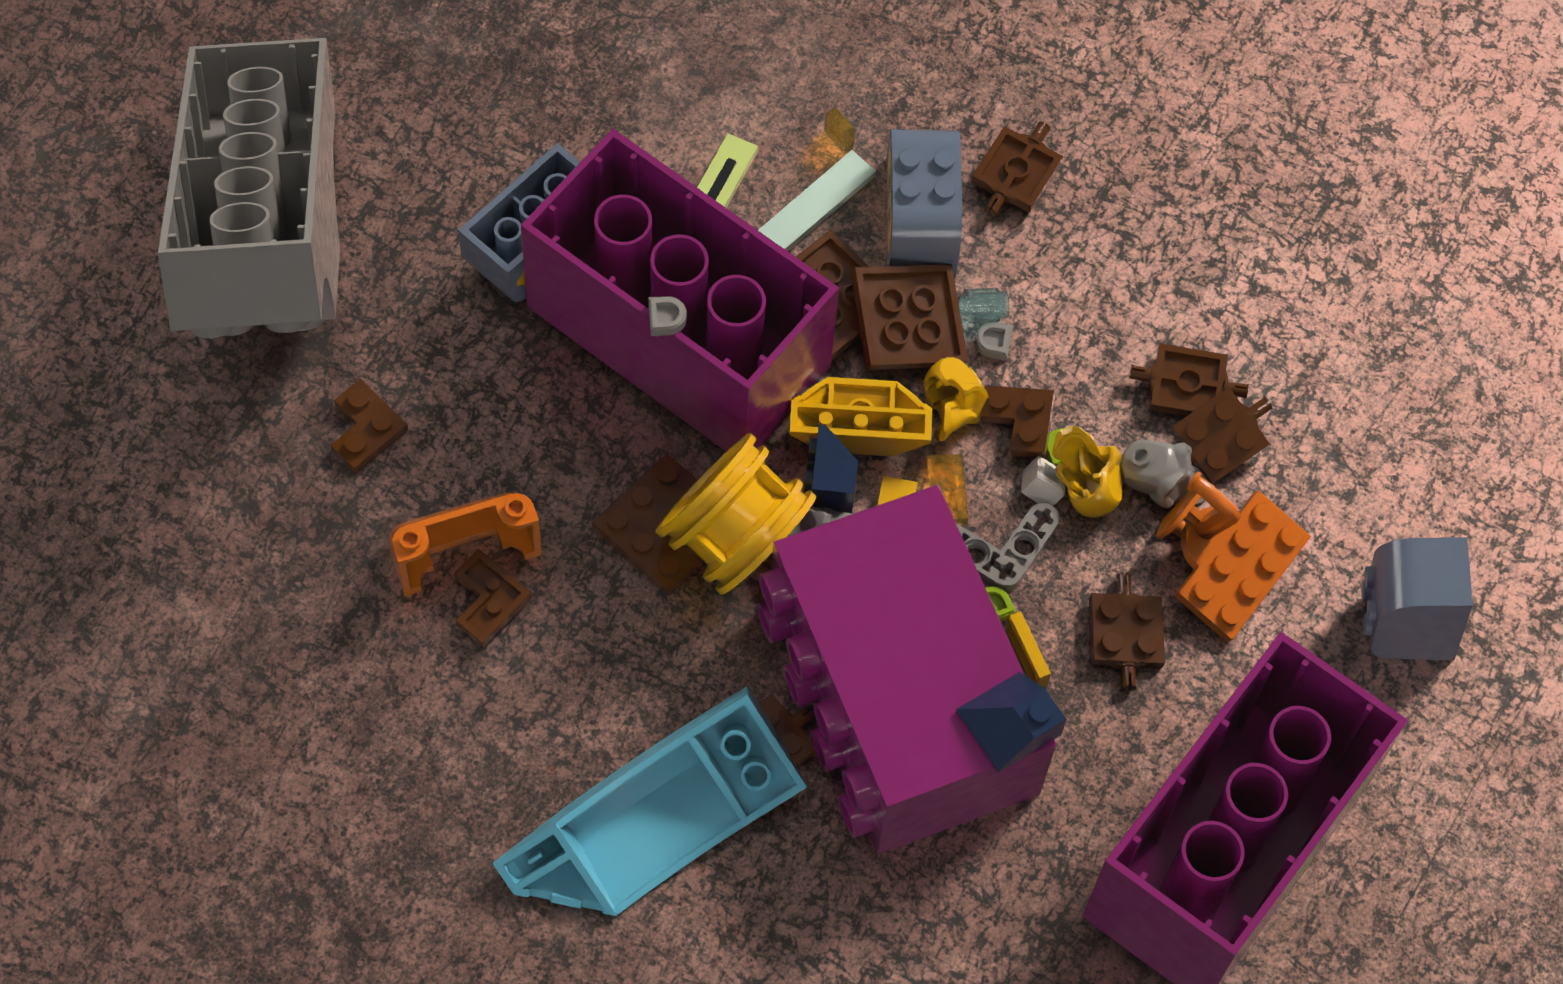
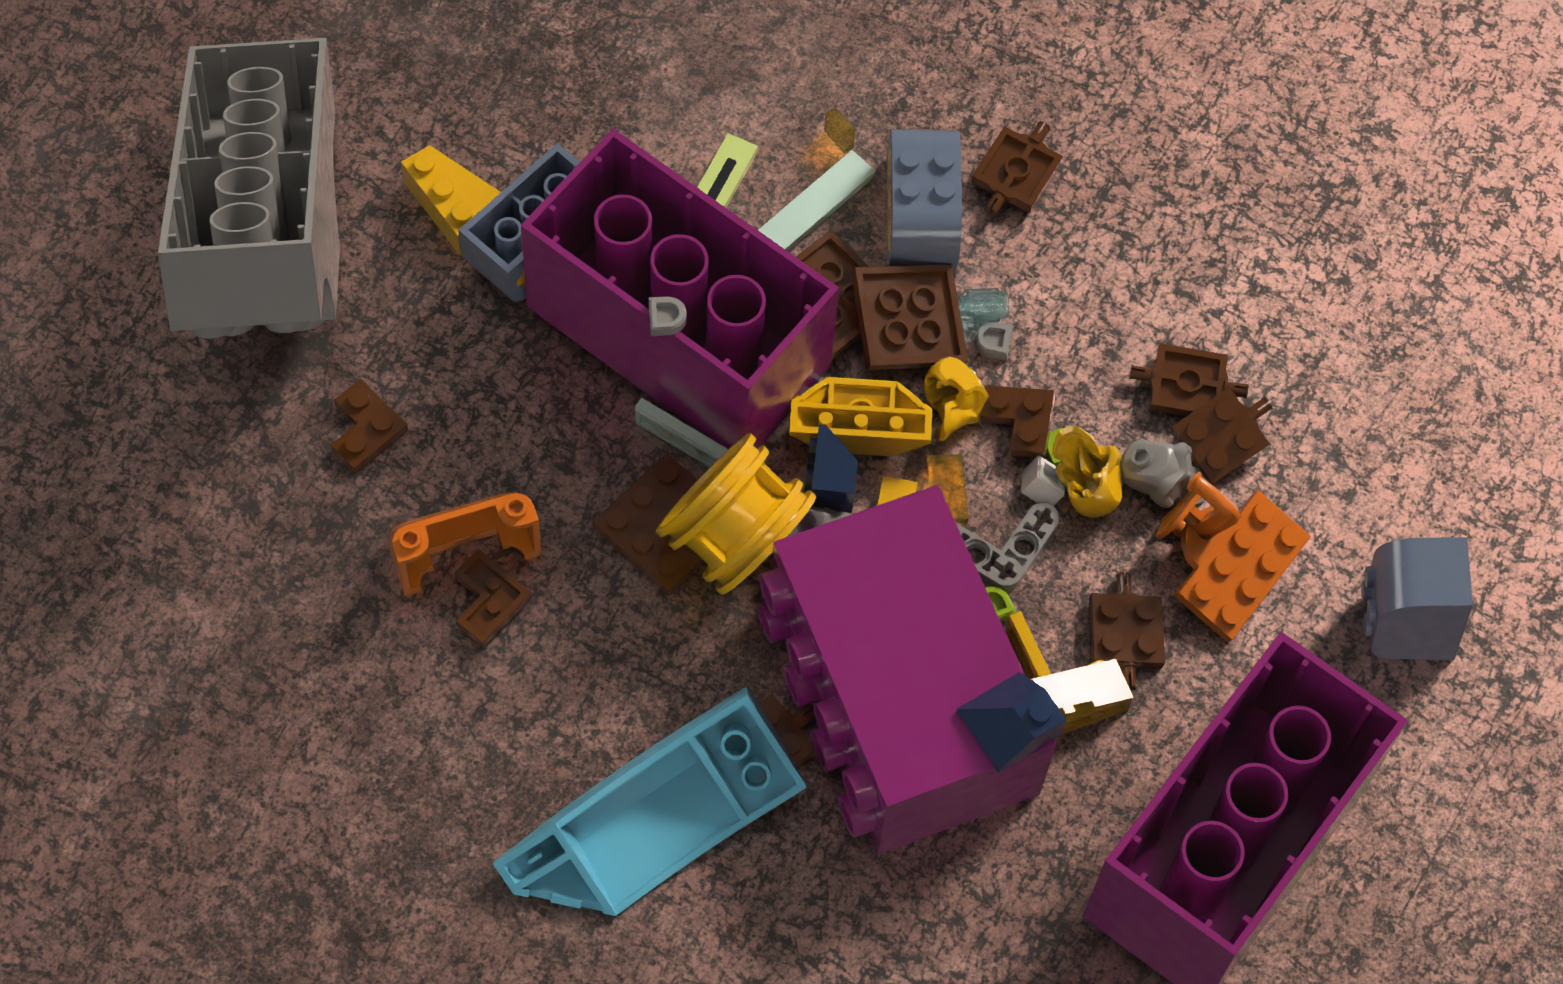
none -> yellow wedge [401,145,501,255]
none -> light aqua tile [635,398,728,468]
none -> wedge [1031,659,1133,734]

